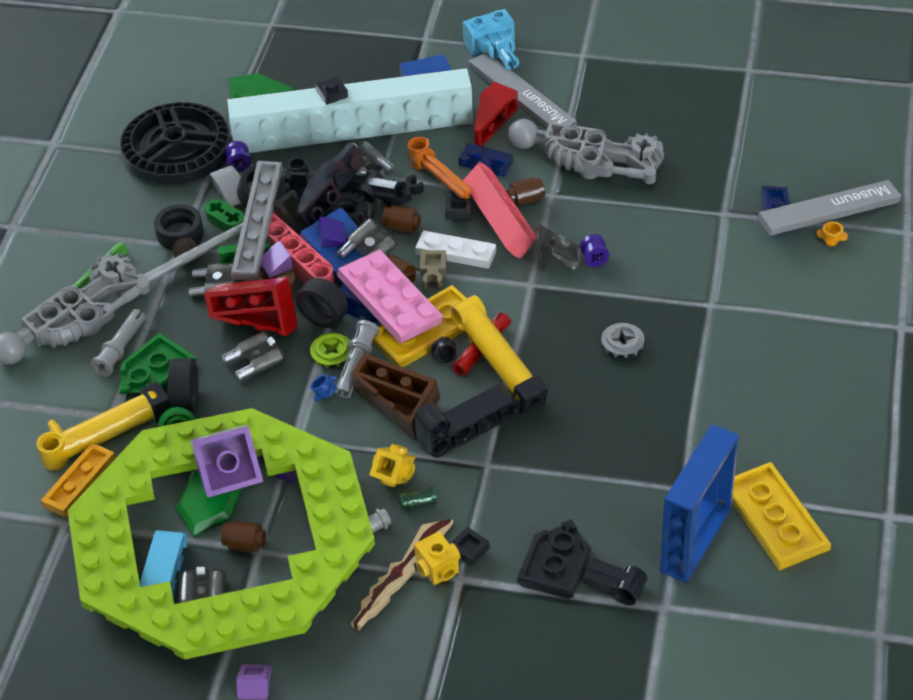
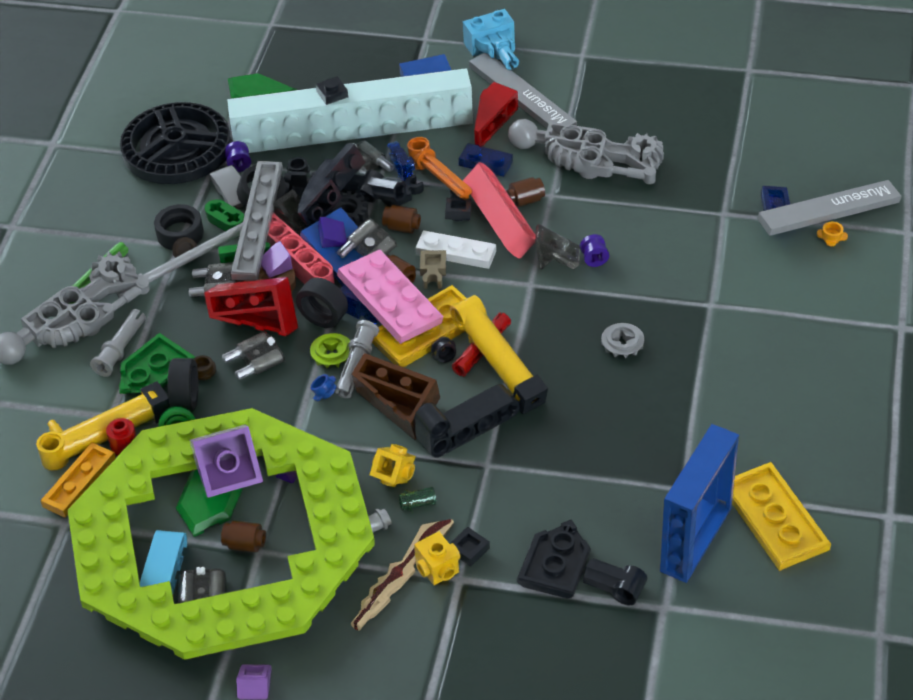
none -> red brick [106,418,136,457]
none -> dark brown plate [194,355,216,380]
none -> clear blue plate [388,141,415,182]

